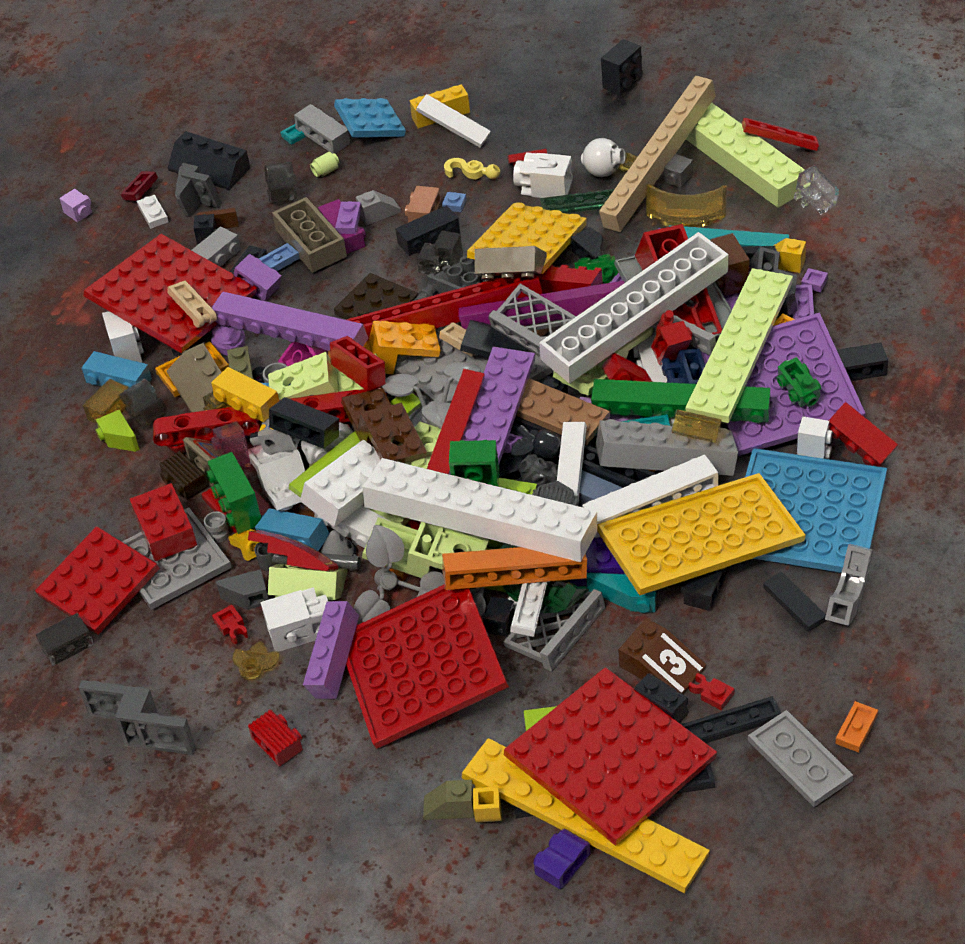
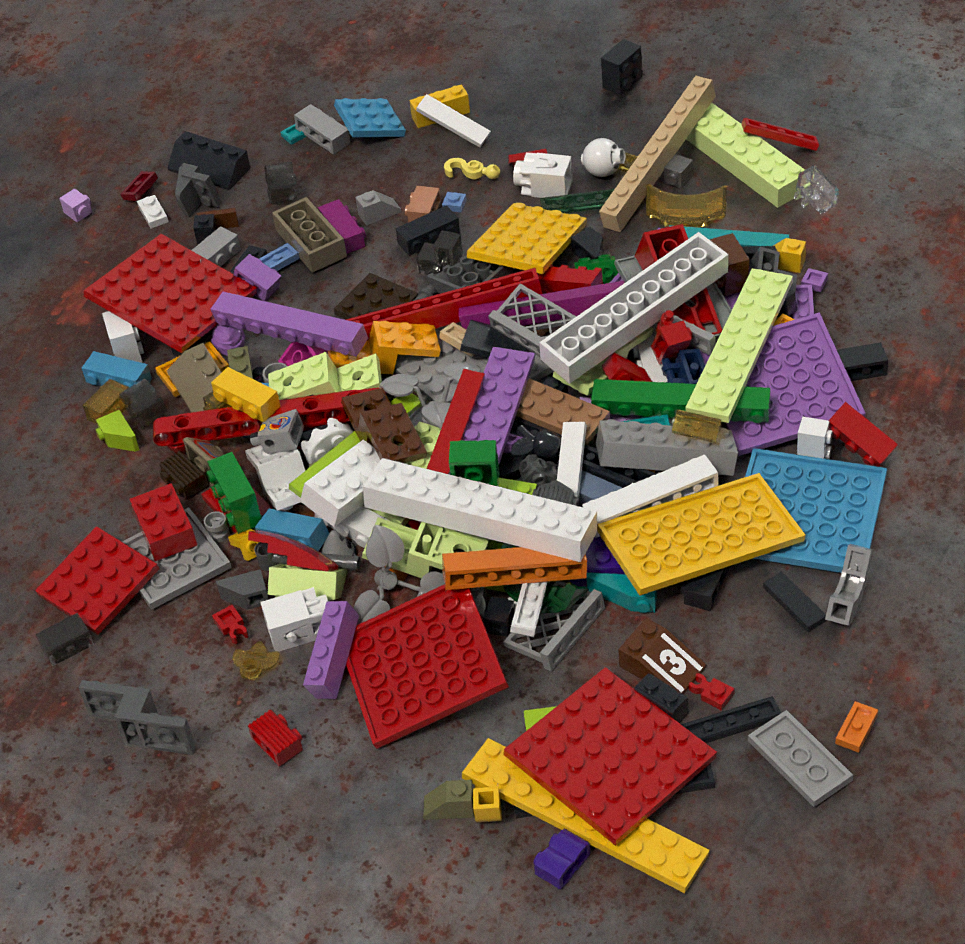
tan plate [167,281,217,328] -> none
clear pink slope [211,421,251,469] -> none
black brick [269,397,339,449] -> none
yellowish green brick [310,152,340,178] -> none
red brick [330,336,386,391] -> none
medium lavender plate [335,201,361,234] -> none
dark tan slope [475,246,547,280] -> none
green brick [776,357,821,407] -> none

